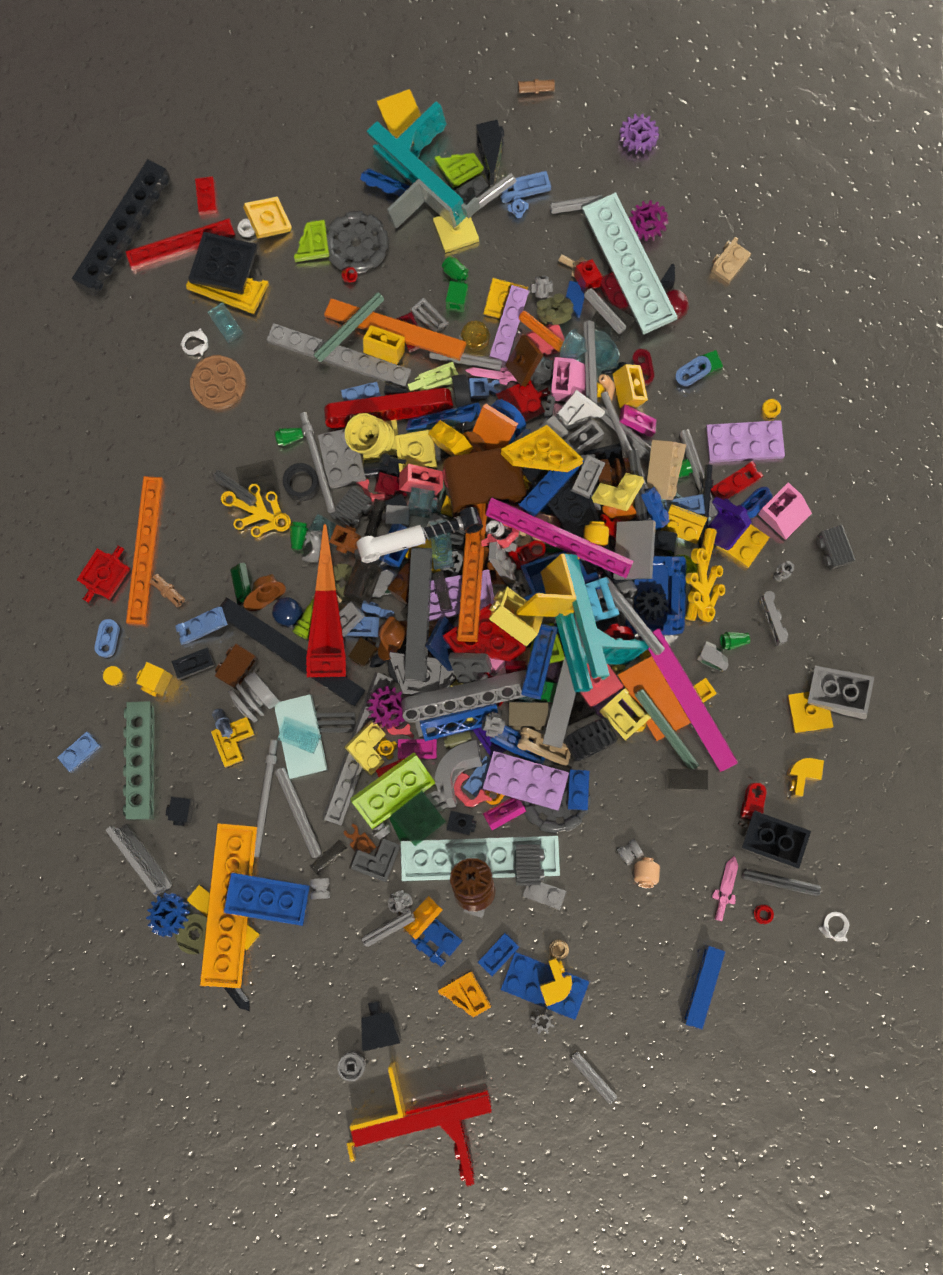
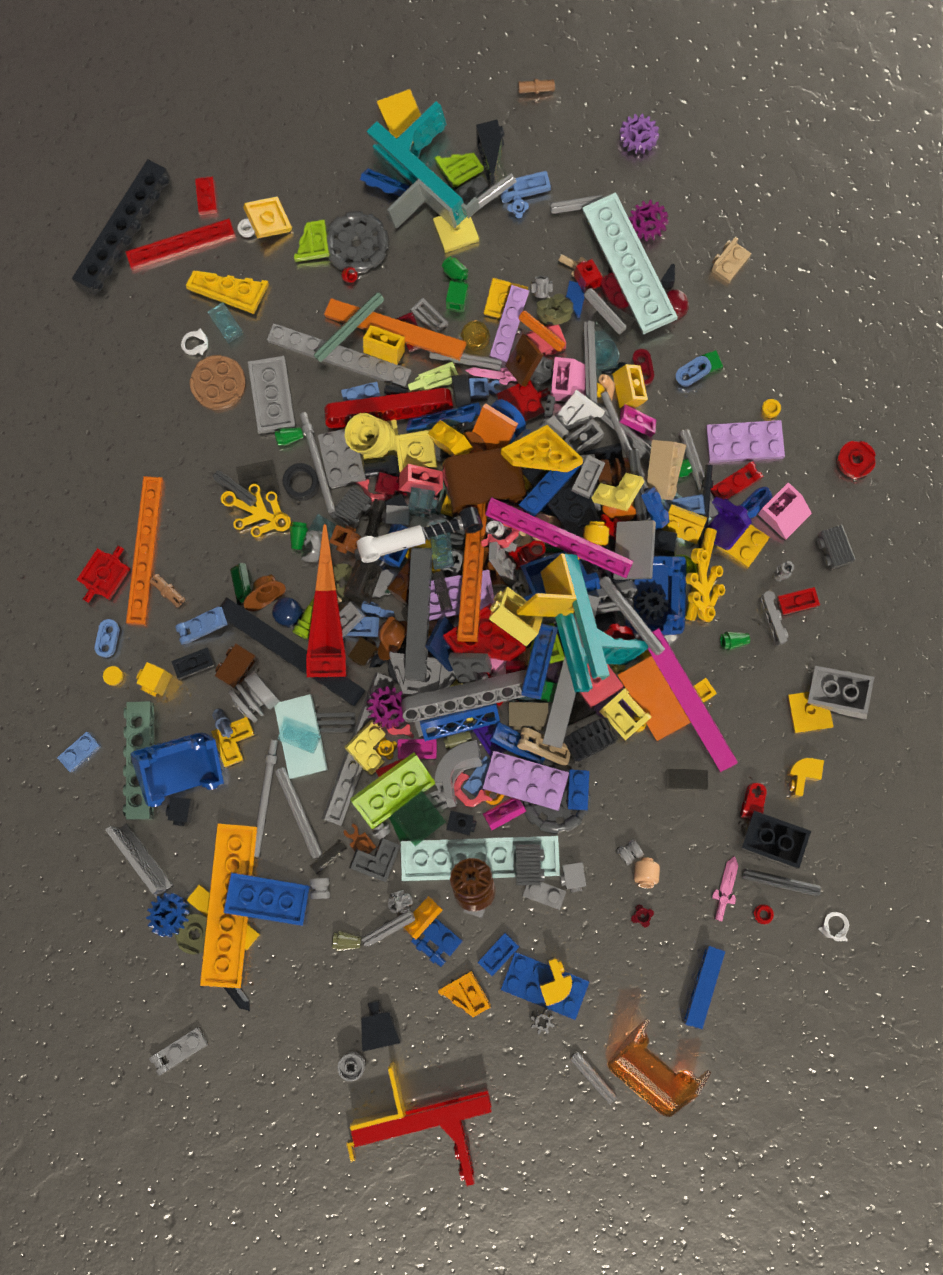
black plate [188,232,258,295] -> none
black hand [379,453,406,467] -> none
light grey gear [481,712,505,738] -> none
tan plate [549,940,569,960] -> none
clear light blue piece [560,329,587,360] -> none
medium azure plate [585,577,620,622] -> none
sand green axle [635,689,699,771] -> none
light grey rock [697,641,728,671] -> none
none -> blue windscreen [130,733,224,807]
none -> light grey plate [149,1027,208,1076]
none -> light grey plate [248,356,296,434]
none -> olive cone [332,931,361,951]
none -> light grey brick [560,862,586,892]
none -> clear orange windscreen [608,1018,711,1117]
none -> dark red plate [631,904,654,928]
none -> red plate [777,587,820,616]
none -> red plate [836,441,876,479]

